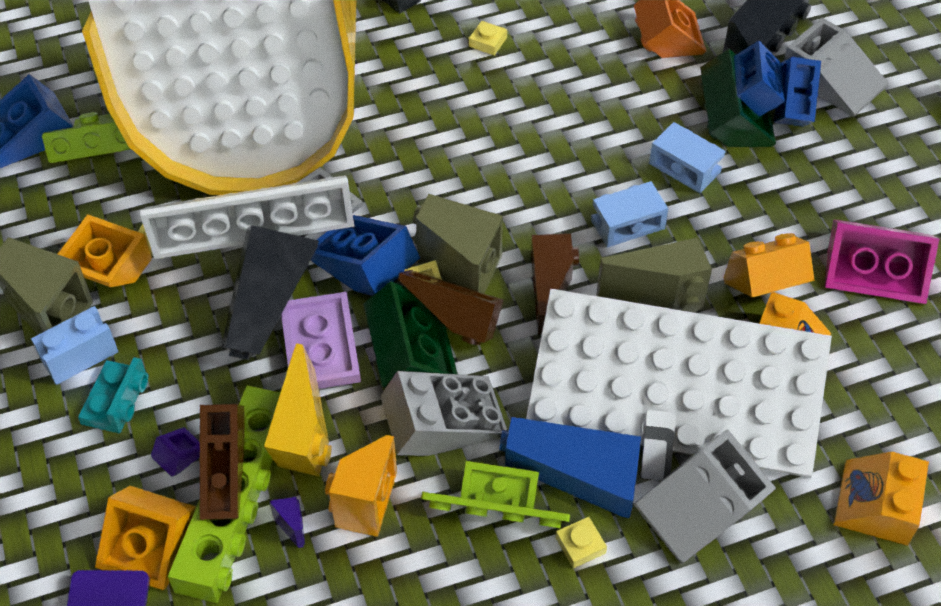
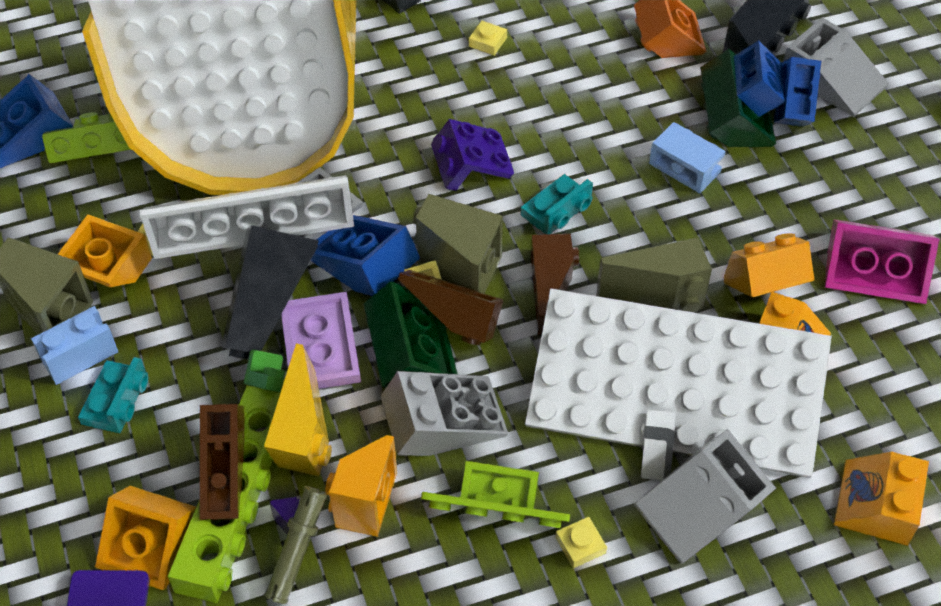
dark purple slope [151,427,200,477] -> none
blue slope [499,417,641,518] -> none
light blue brick [591,182,668,248] -> none
none -> bright green bracket [243,350,286,392]
none -> olive pin [264,486,328,604]
none -> dark purple bracket [431,119,514,191]
none -> teal bracket [520,174,593,234]

